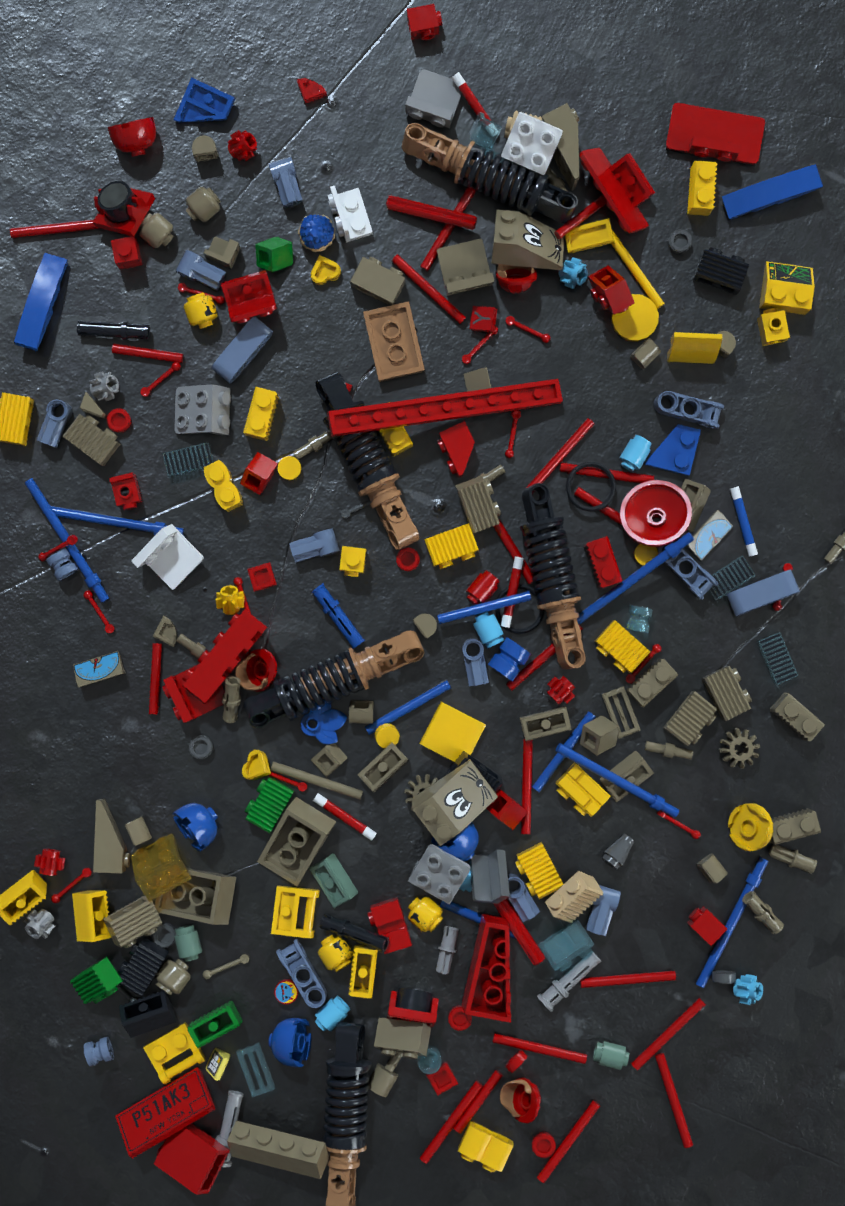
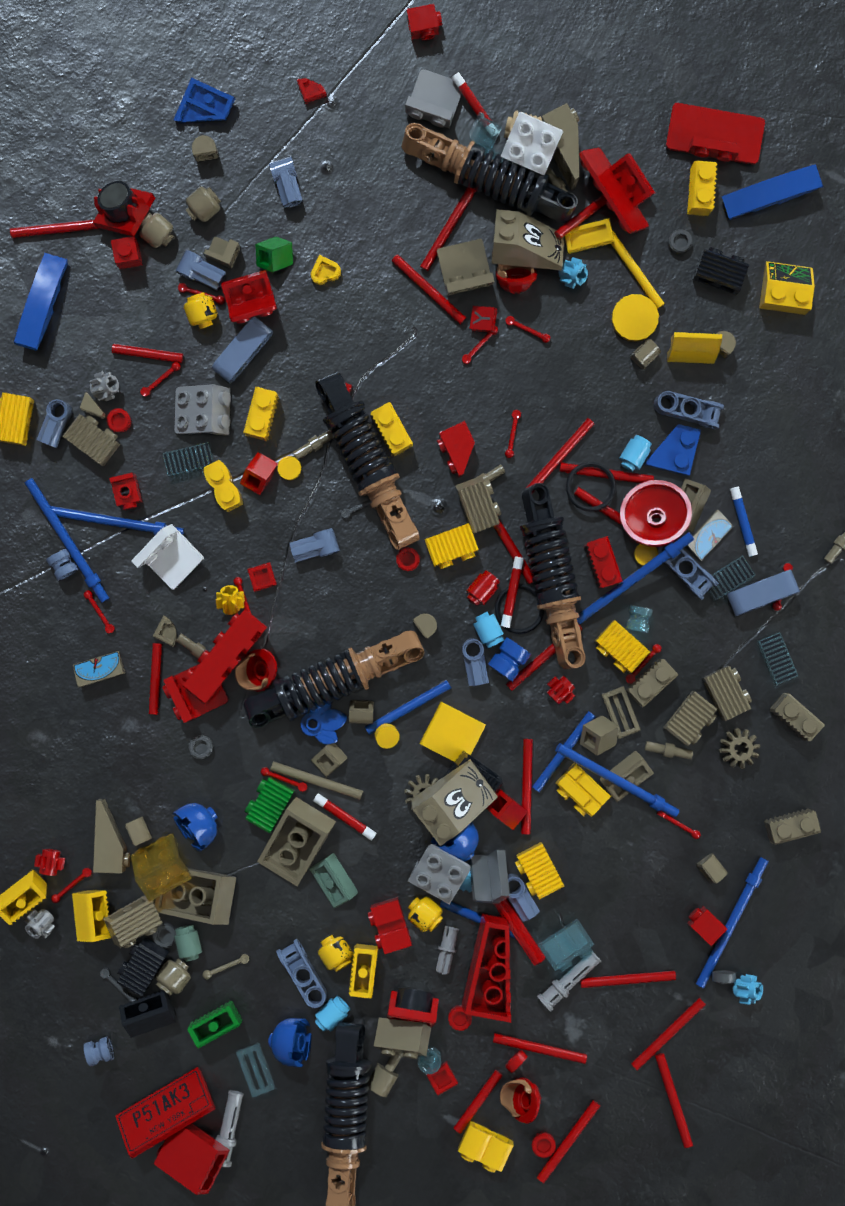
red hinge [38,535,78,562] -> none
green brick [70,957,123,1004] -> none
black pin [77,320,150,340] -> none
red cylinder [107,117,156,157] -> none
yellow plate [143,1022,206,1085] -> none
slope [205,1048,231,1081] -> none
dark tan pin [222,676,241,723] -> none
dark tan brick [227,1121,329,1179] -> none
red gear [228,130,257,161] -> none
yellow tile [242,750,271,780] -> none
yellow plate [271,885,320,938] -> none
tile [274,979,299,1004] -> none
blue piece [298,215,335,252] -> none
blue pin [311,584,365,649] -> none
black pin [319,914,389,952] -> none
white bracket [327,185,373,243] -> none
red plate [327,379,563,437] -> none
yellow brick [339,546,367,577] -> none
dark tan brick [350,257,405,306] -> none
dark tan slope [358,742,410,793] -> none
medium nougat plate [363,301,425,382] -> none
red axle [386,195,477,230] -> none
red bar [420,1081,483,1164] -> none
blue bar [437,591,532,624] -> none
dark tan slope [463,367,491,391] -> none
dark tan brick [520,706,572,741] -> none
tan brick [545,871,603,923] -> none
sand blue piece [586,885,621,936] -> none
red brick [588,265,635,315] -> none
sand green brick [593,1041,629,1070] -> none
dark grey cone [602,834,635,870] -> none
yellow tile [728,803,773,851] -> none
dark tan pin [742,891,784,934] -> none
yellow brick [757,308,790,346] -> none
dark tan axle [769,844,817,874] -> none

